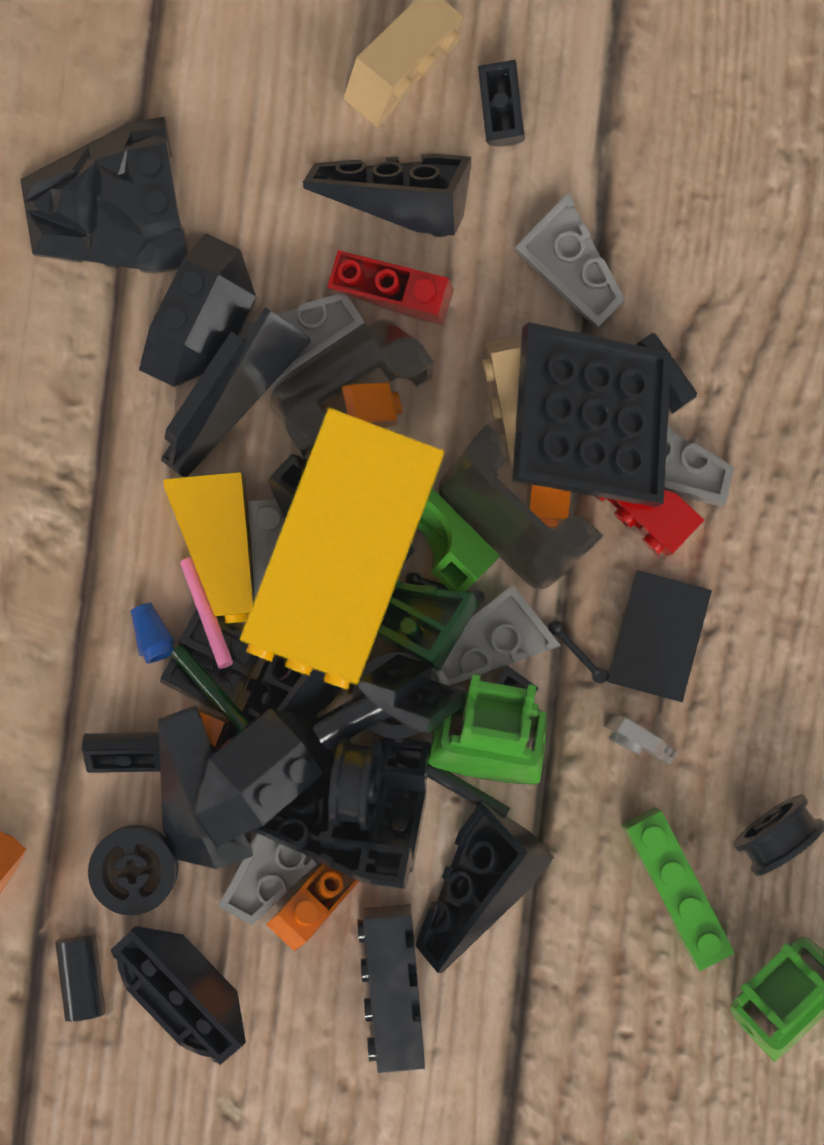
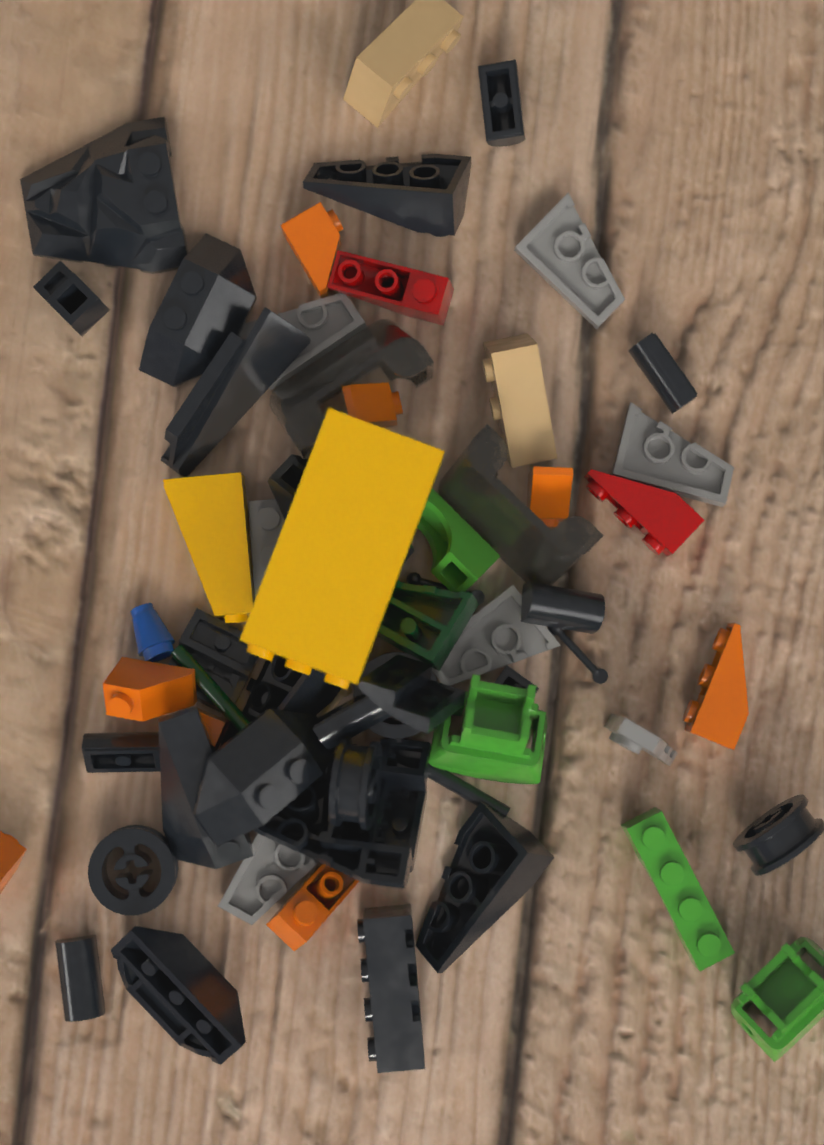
bright pink piece [180,557,233,669] -> none
black plate [512,322,671,507] -> none
black tile [606,570,712,703] -> none
none -> black brick [33,260,110,337]
none -> orange slope [103,657,197,722]
none -> orange slope [280,202,343,299]
none -> black brick [521,581,605,634]
none -> orange slope [683,623,749,750]

